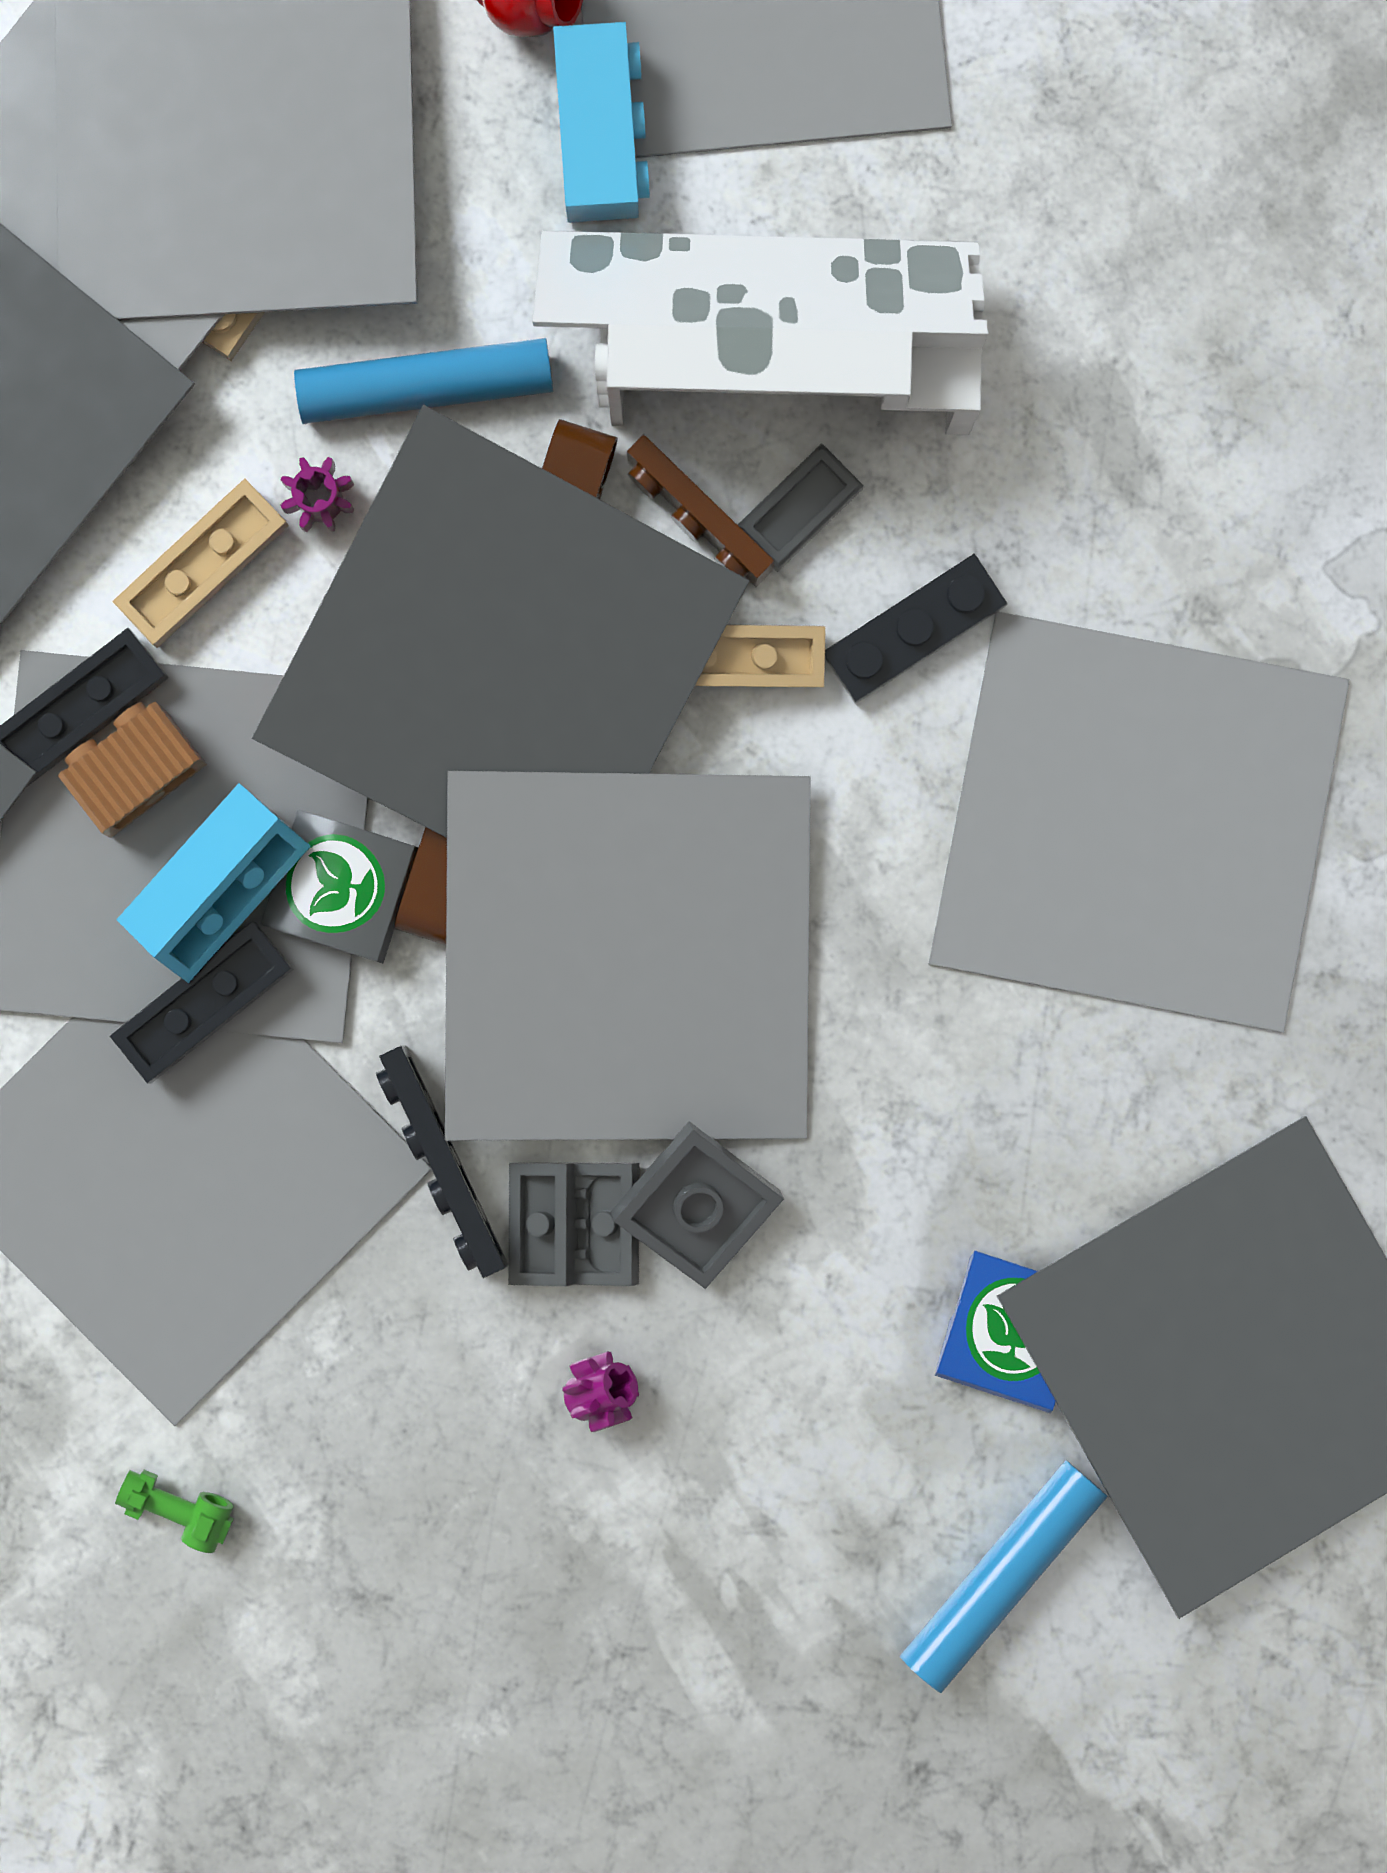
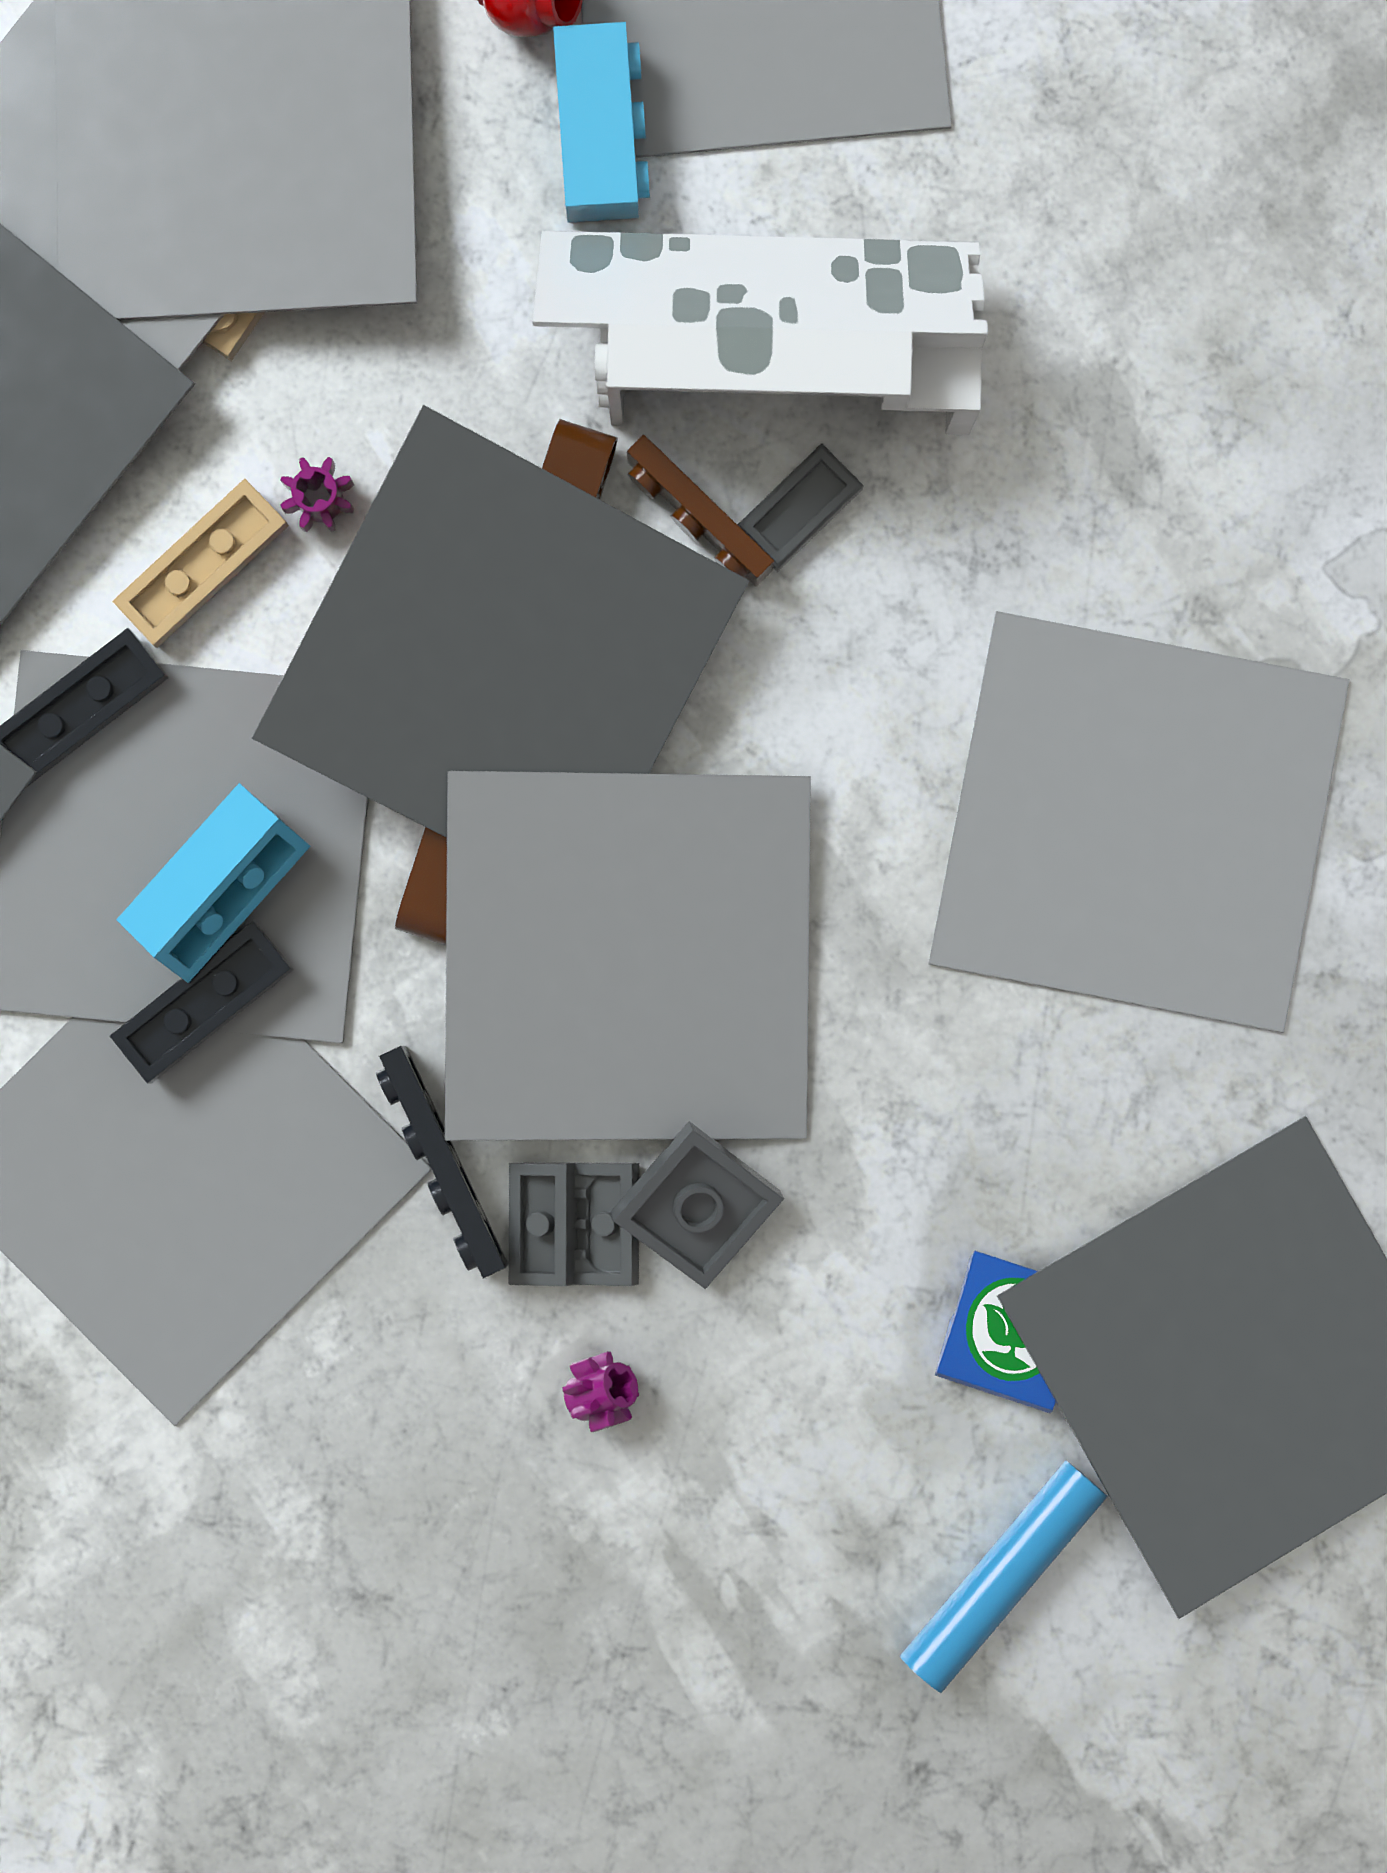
medium nougat brick [58,702,207,838] -> none
bright green bar [115,1469,234,1553] -> none
slope [260,810,419,964] -> none
dark azure piece [294,338,553,424] -> none
tan plate [695,624,826,687] -> none
black plate [825,553,1008,704] -> none

